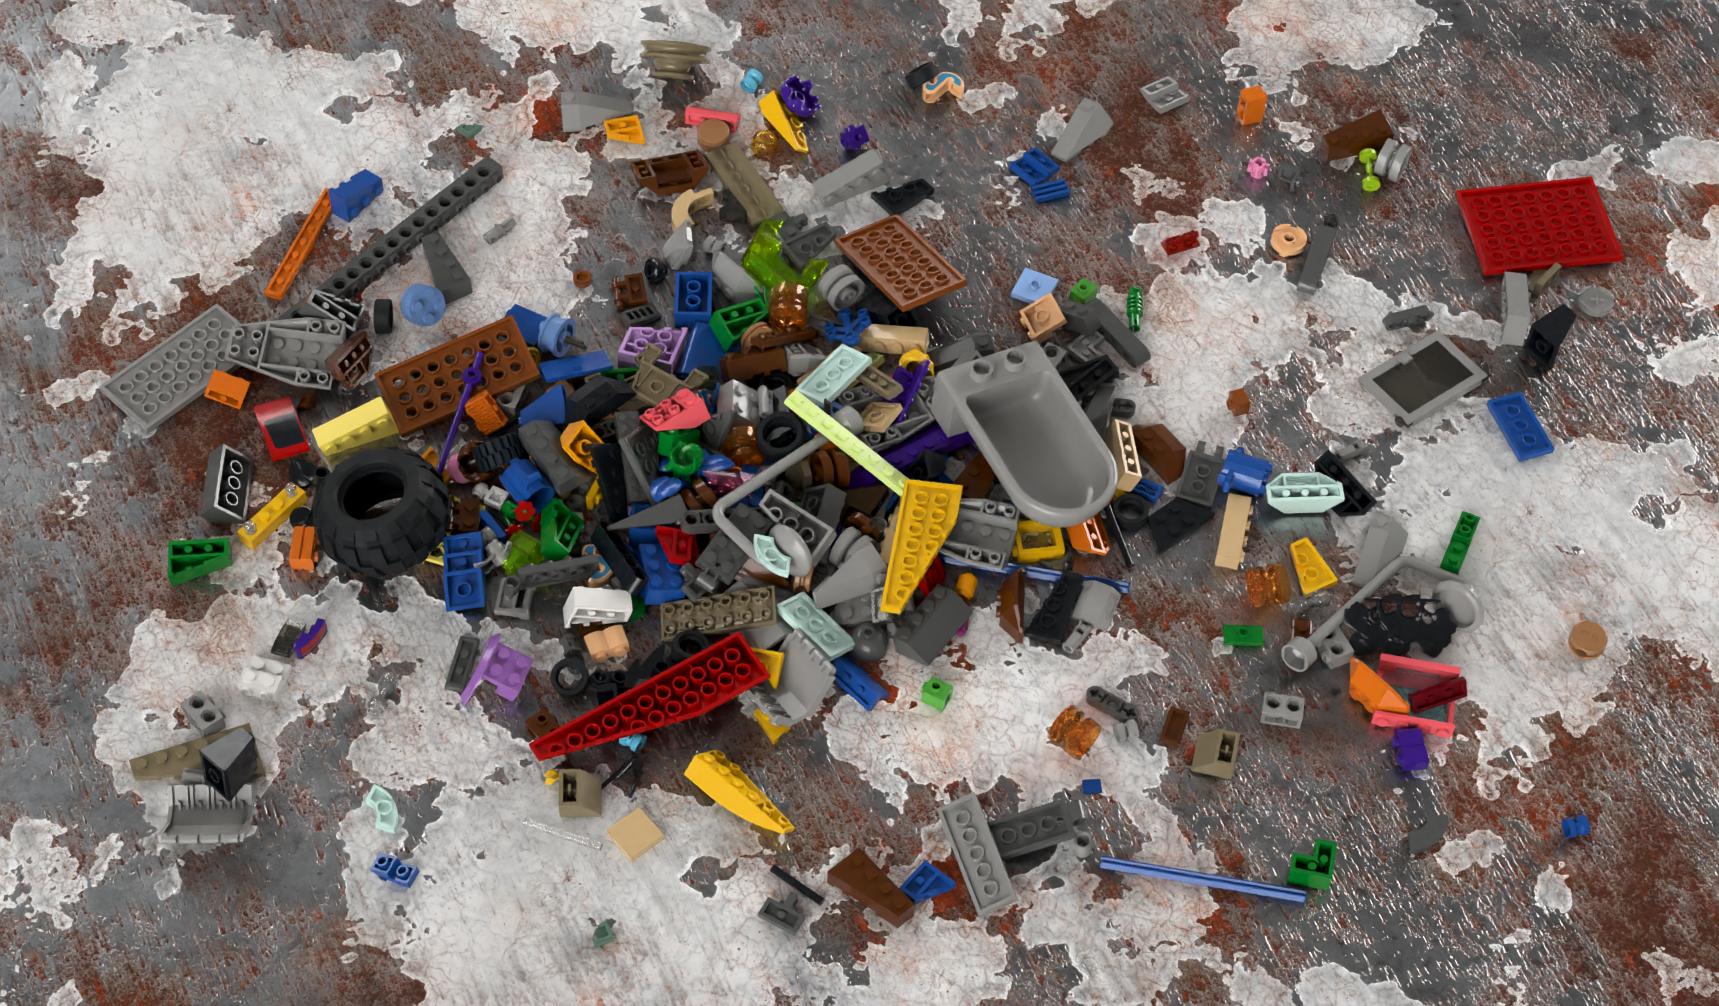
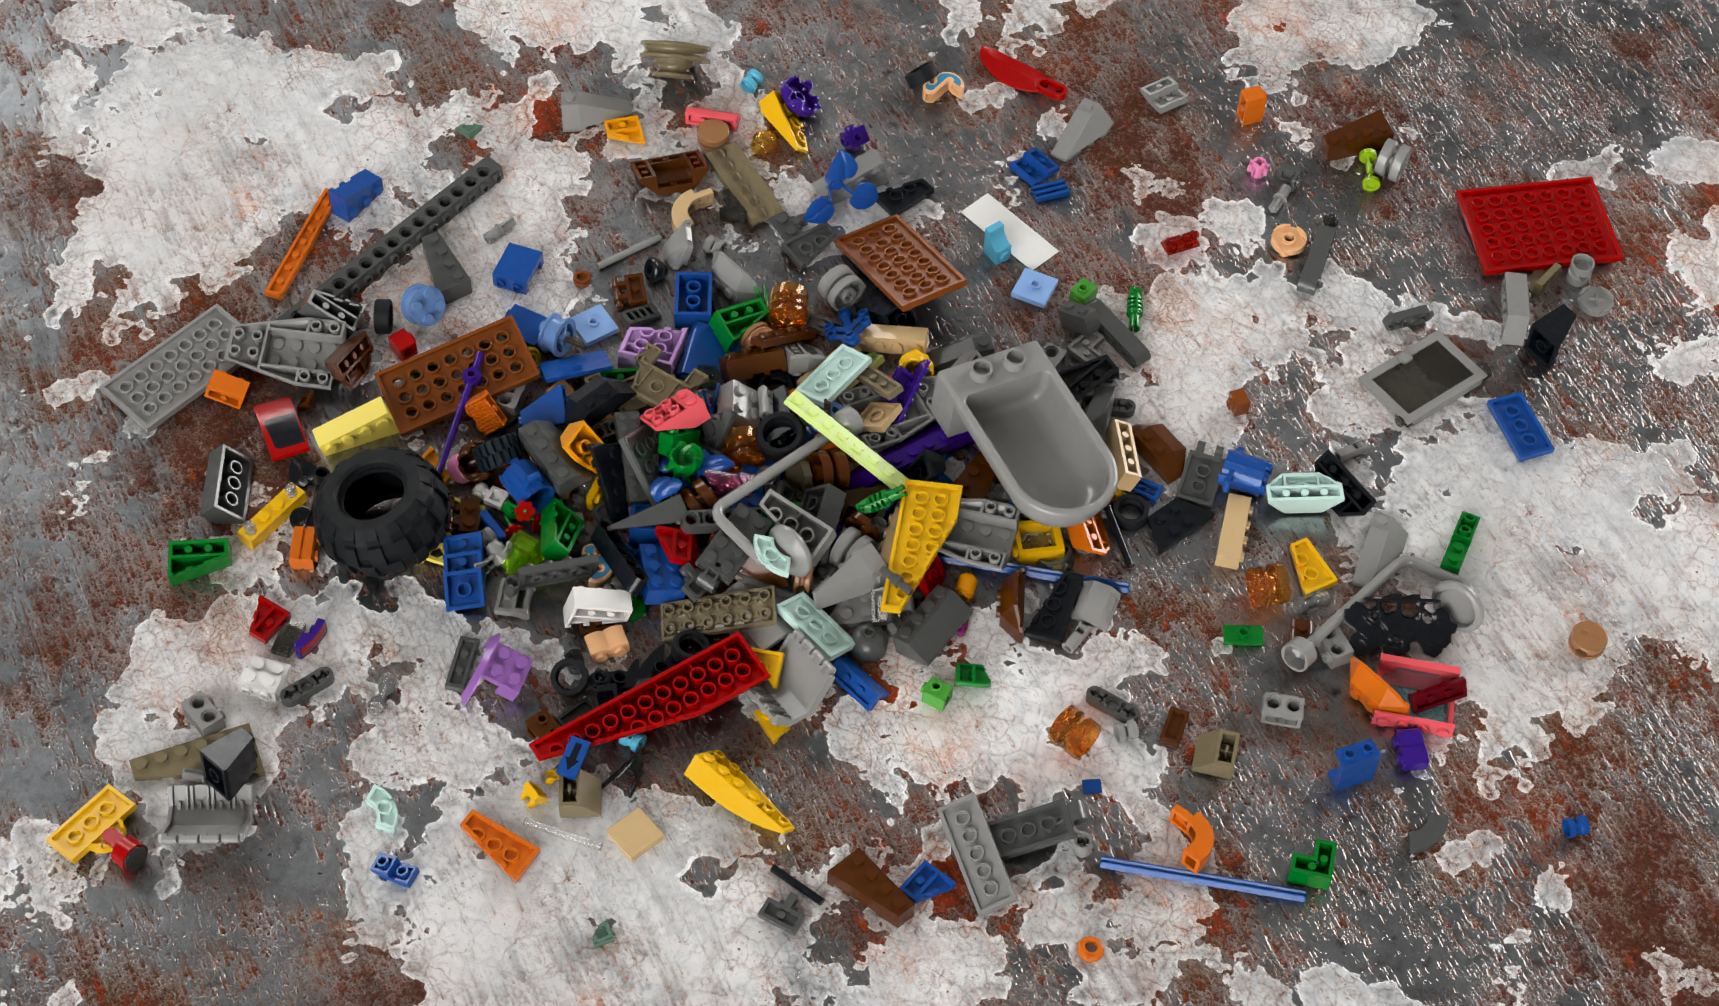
clear neon green windscreen [741,218,829,302] -> none
light nougat plate [1019,292,1067,344] -> none
none -> yellow plate [45,784,148,872]
none -> red wing [249,595,291,644]
none -> dark grey beam [280,667,335,707]
none -> red brick [388,328,418,361]
none -> orange wing [460,809,541,883]
none -> blue panel [492,242,544,295]
none -> yellow tile [520,781,549,808]
none -> pearl dark grey tile [556,697,596,726]
none -> blue tile [556,736,591,781]
none -> light blue plate [570,304,619,347]
none -> light grey bar [596,234,662,270]
none -> blue plant [804,149,879,224]
none -> green hinge [855,484,908,514]
none -> dark grey bar [879,565,914,596]
none -> green slope [954,662,991,688]
none -> white sticker [961,193,1059,270]
none -> red plant [979,46,1068,101]
none -> medium azure arch [983,220,1012,265]
none -> orange piece [1077,936,1104,963]
none -> orange arch [1169,804,1214,875]
none -> light grey axle [1268,184,1292,213]
none -> blue panel [1328,739,1381,791]
none -> light grey wheel [1566,253,1595,287]

